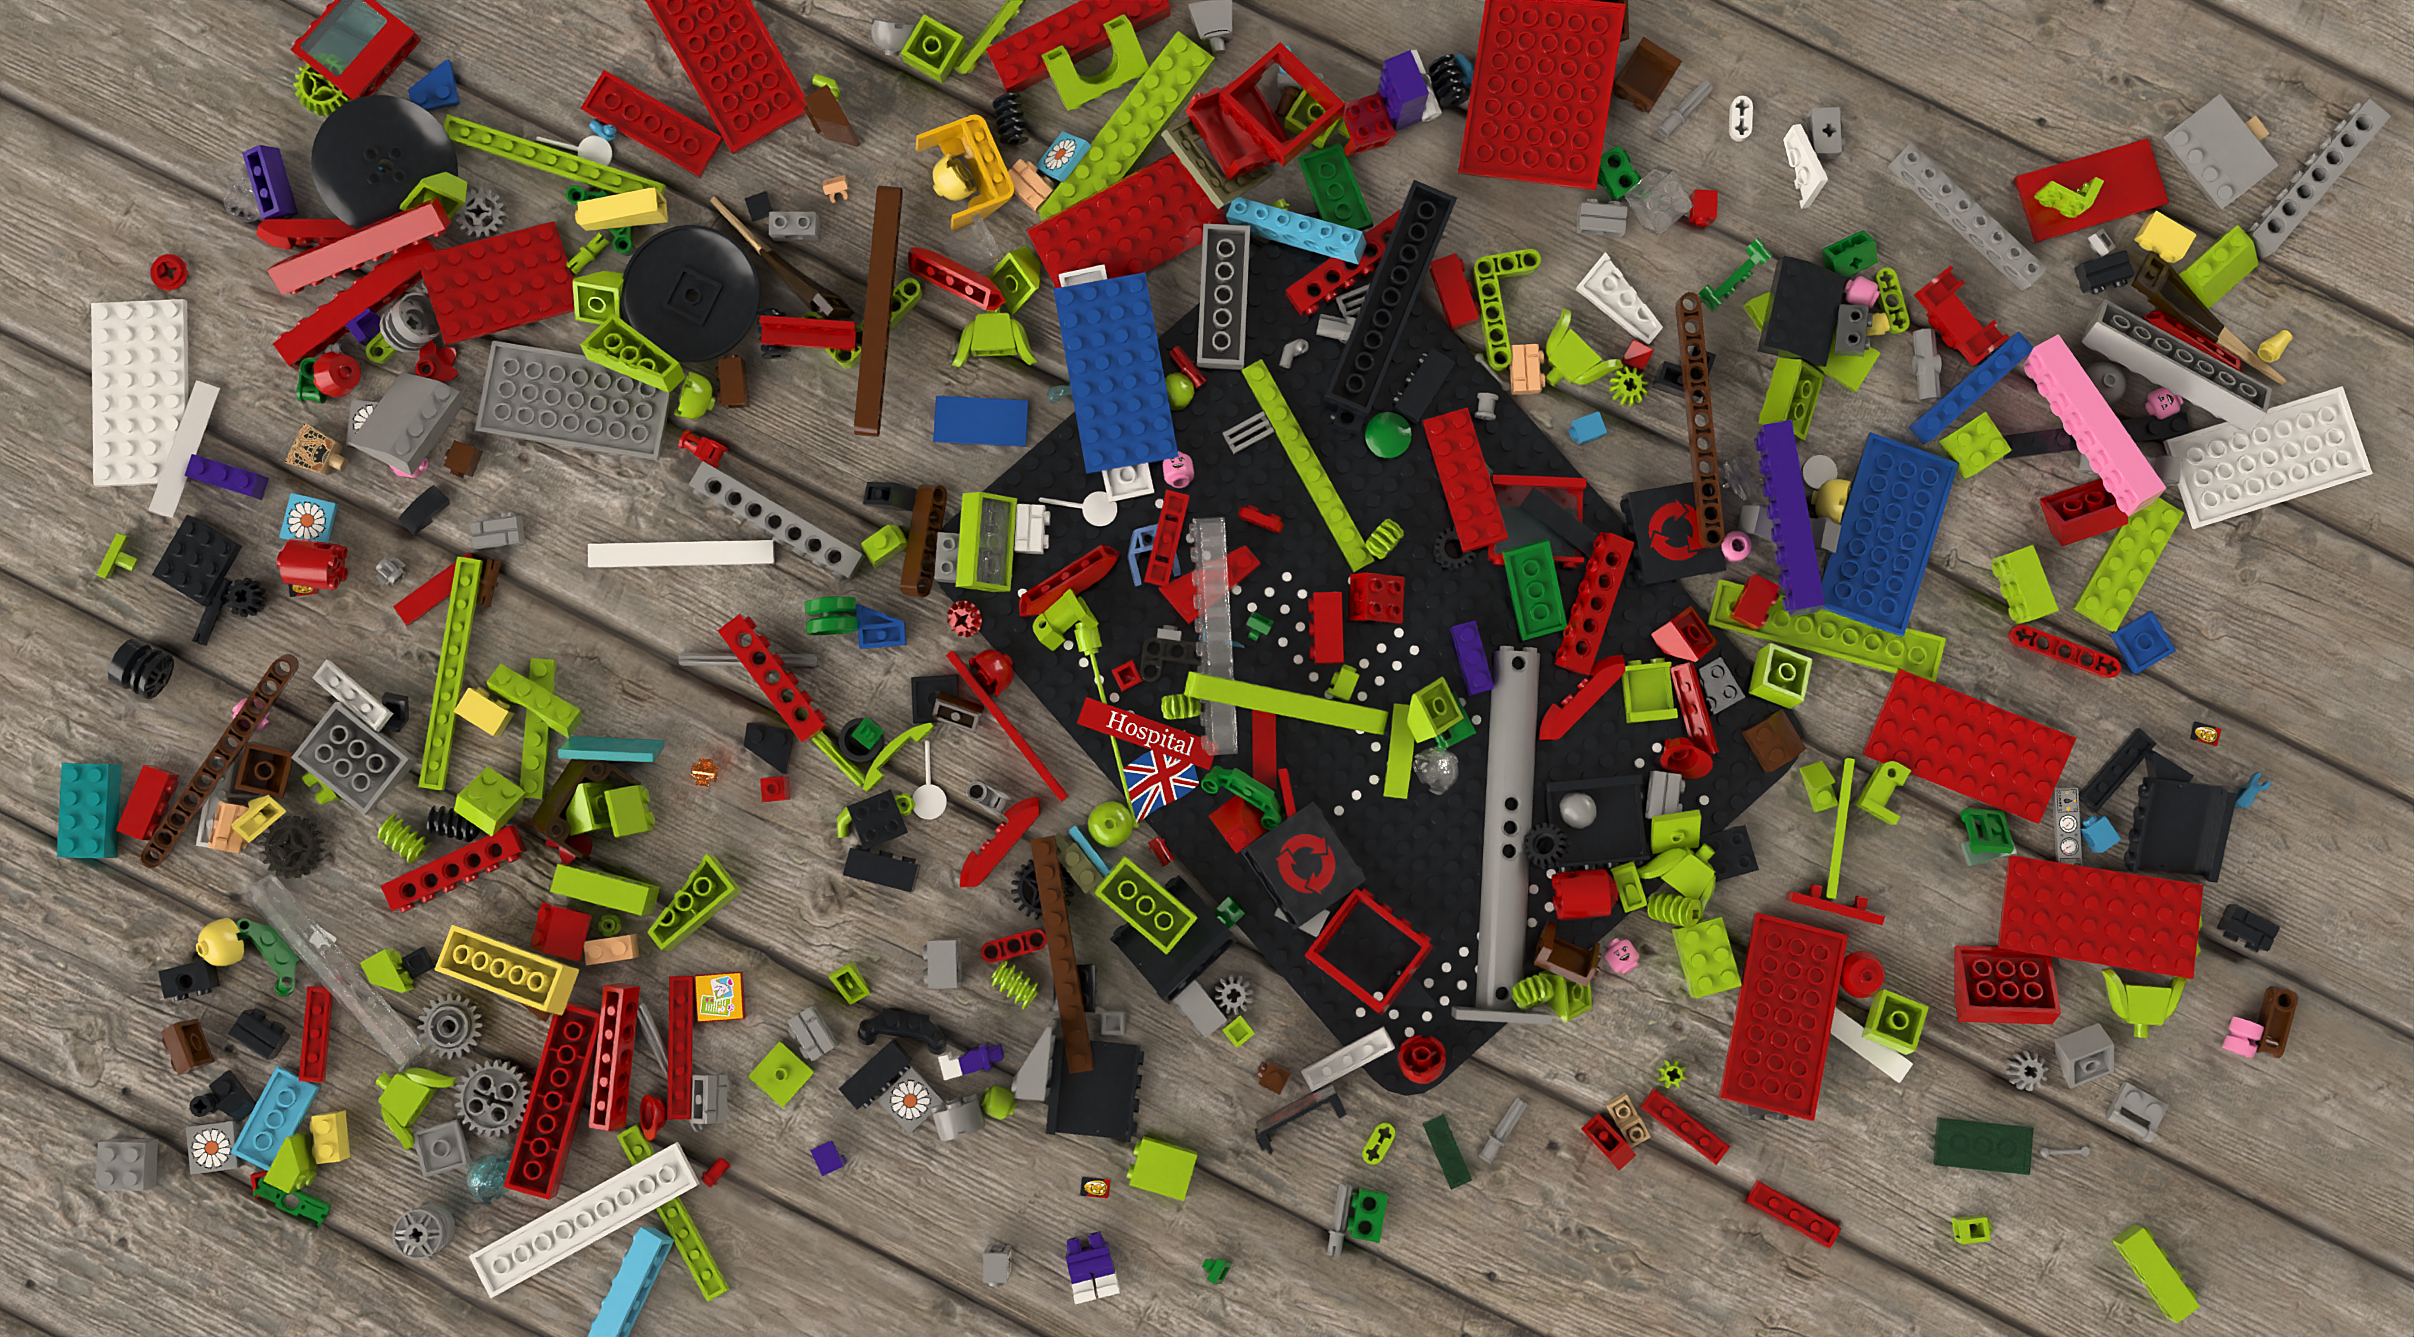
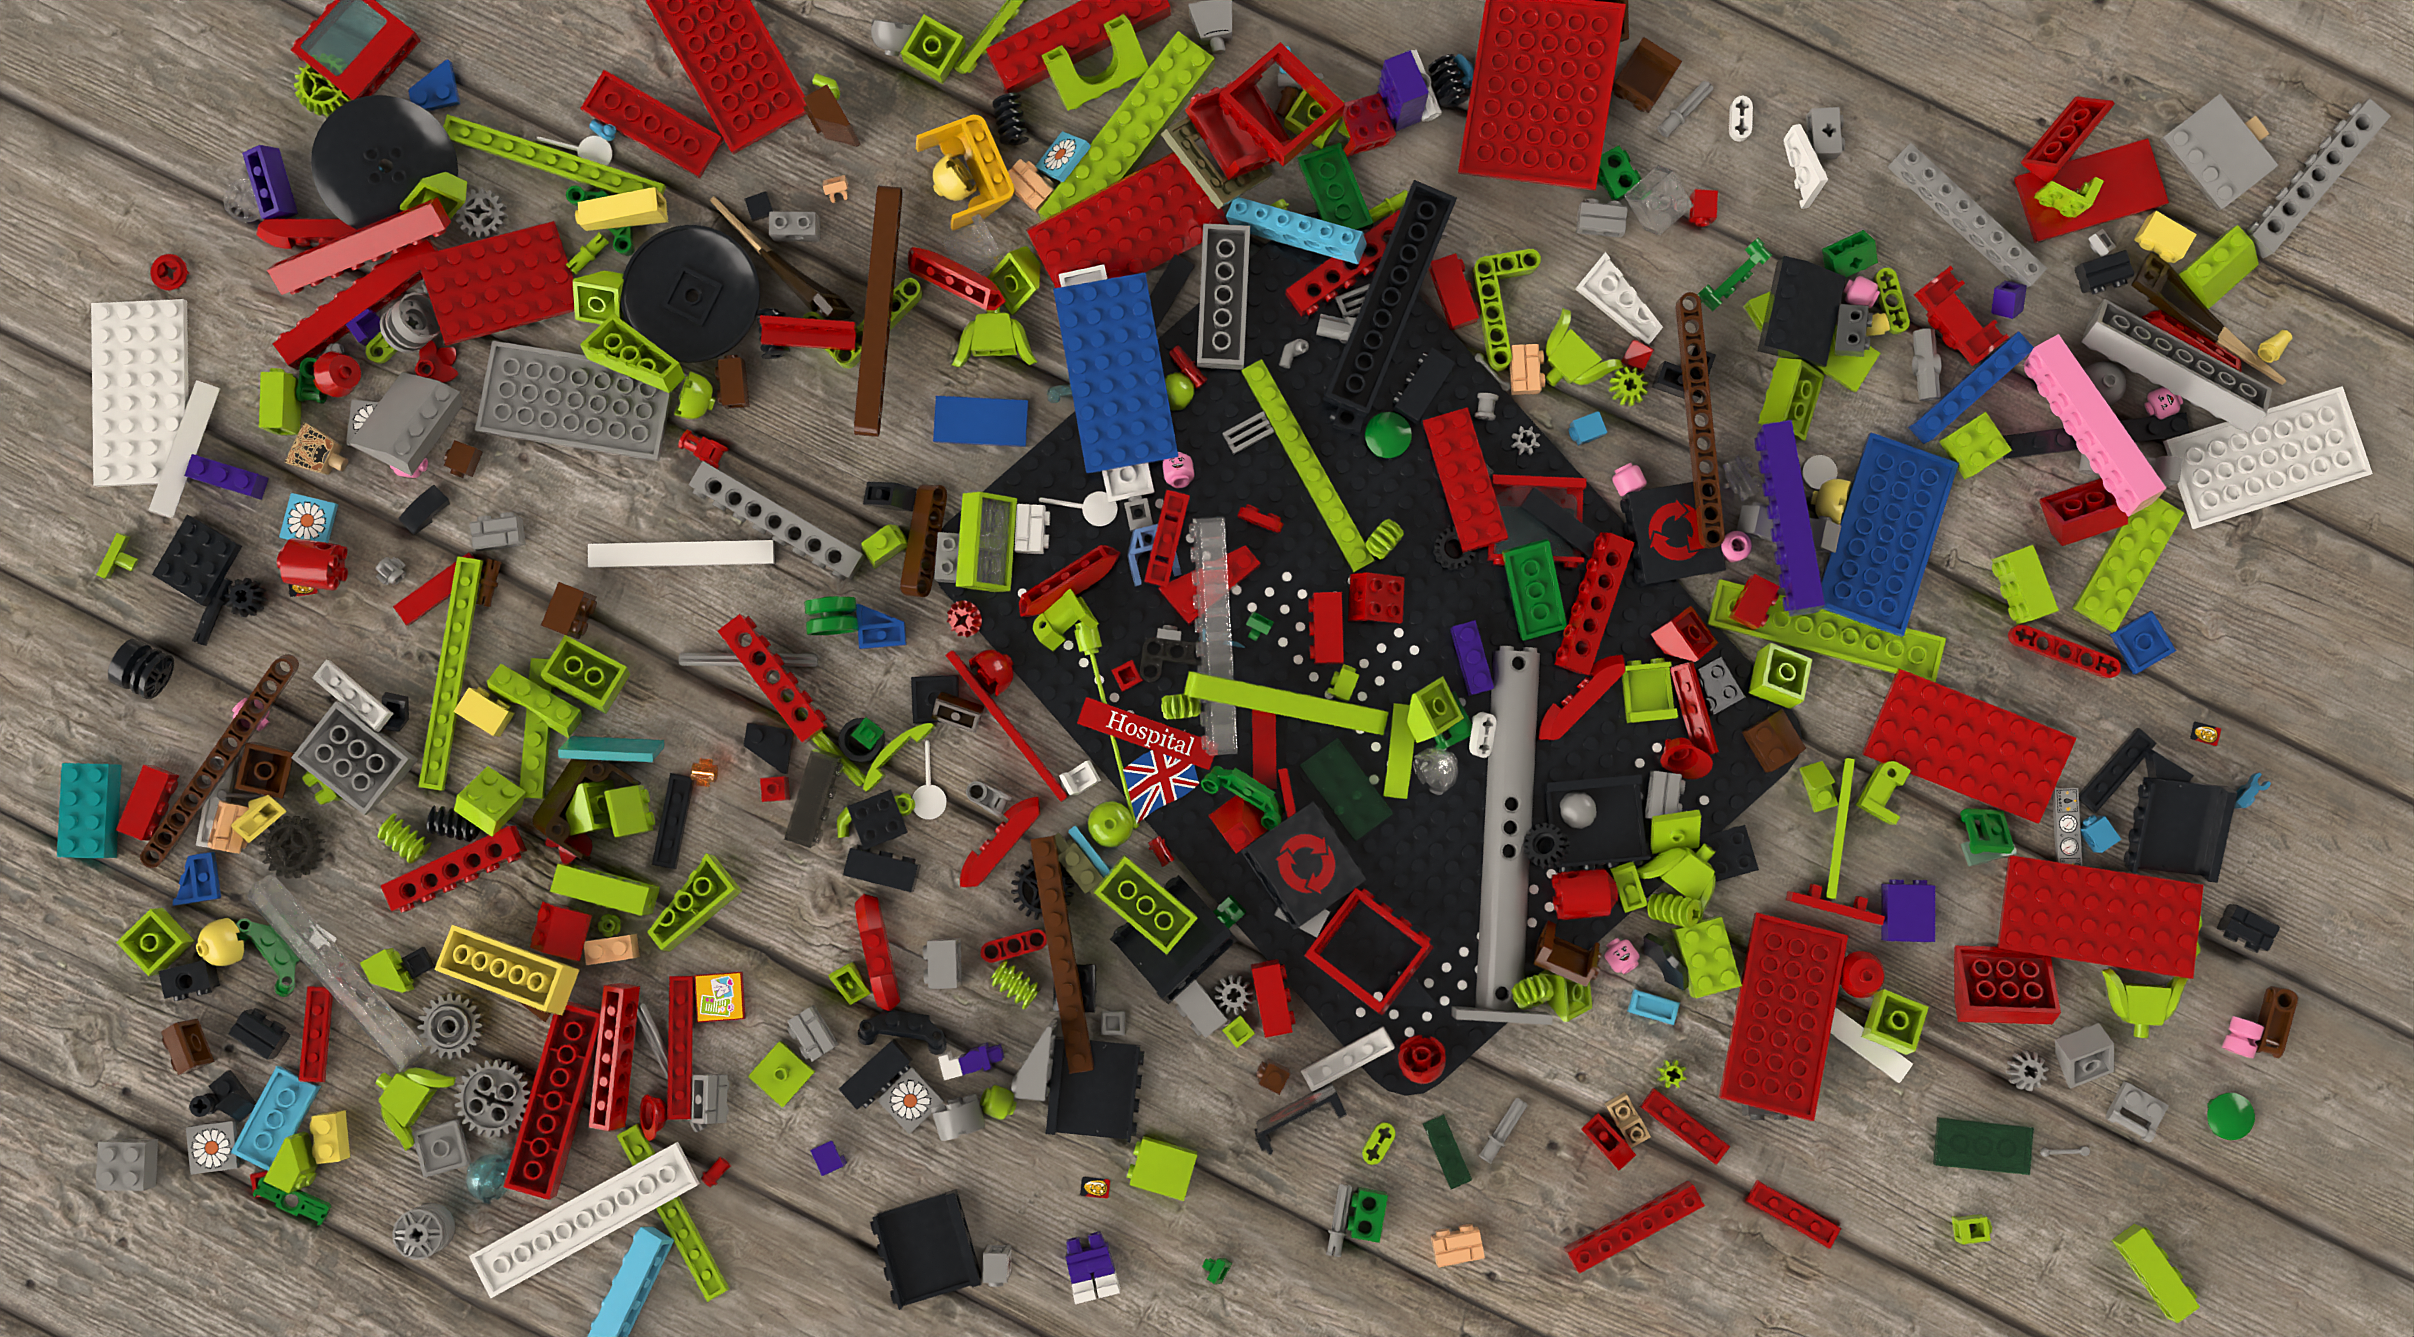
none -> lime brick [116,908,195,976]
none -> blue wing [172,852,221,906]
none -> lime brick [259,368,301,435]
none -> lime brick [540,635,630,714]
none -> reddish brown brick [541,582,597,639]
none -> black tile [652,773,695,869]
none -> clear smoke brick [784,748,844,848]
none -> red brick [855,894,901,1011]
none -> black panel [870,1189,983,1310]
none -> white bracket [1059,761,1101,795]
none -> light grey brick [1124,495,1153,532]
none -> black tile [1150,254,1195,331]
none -> red brick [1251,959,1296,1038]
none -> clear green plate [1300,738,1393,841]
none -> lime axle [1368,190,1408,222]
none -> light nougat brick [1431,1224,1485,1267]
none -> white beam [1469,712,1497,758]
none -> light grey gear [1511,426,1540,455]
none -> red brick [1564,1181,1705,1274]
none -> bright pink head [1612,463,1647,496]
none -> medium azure tile [1627,989,1680,1025]
none -> black tile [1643,933,1689,991]
none -> dark purple brick [1881,879,1935,942]
none -> dark purple panel [1991,280,2027,319]
none -> red slope [2021,96,2114,184]
none -> green dish [2207,1093,2255,1140]

